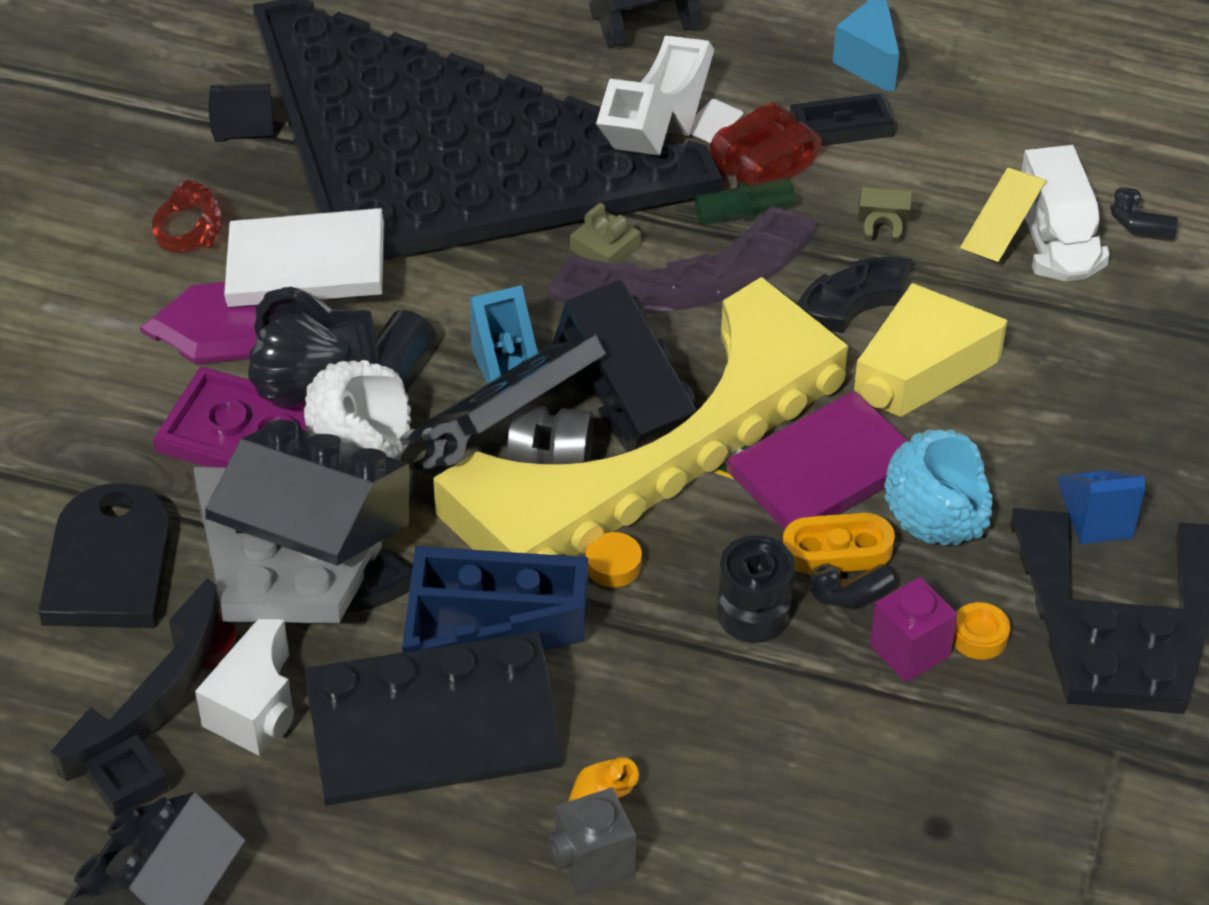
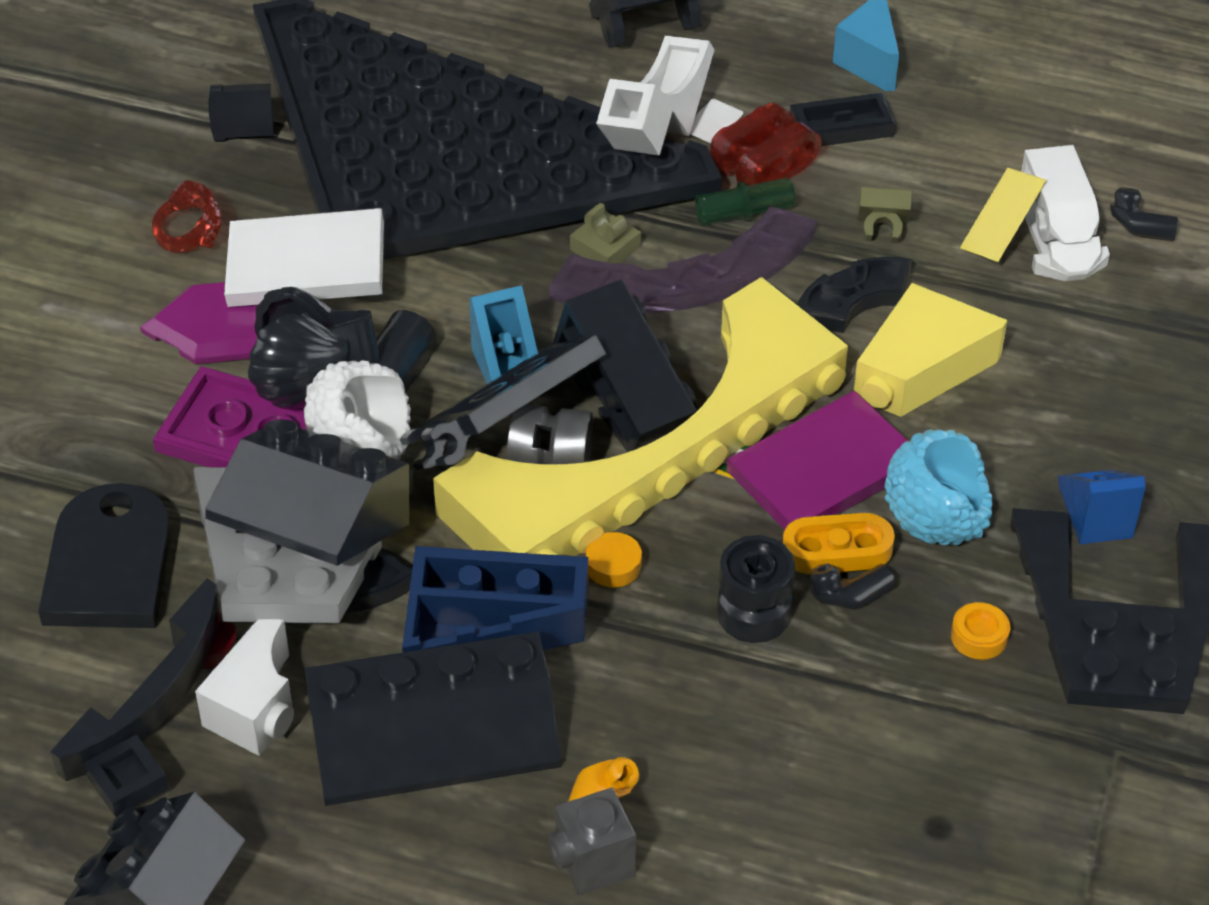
magenta brick [870,577,957,683] -> none

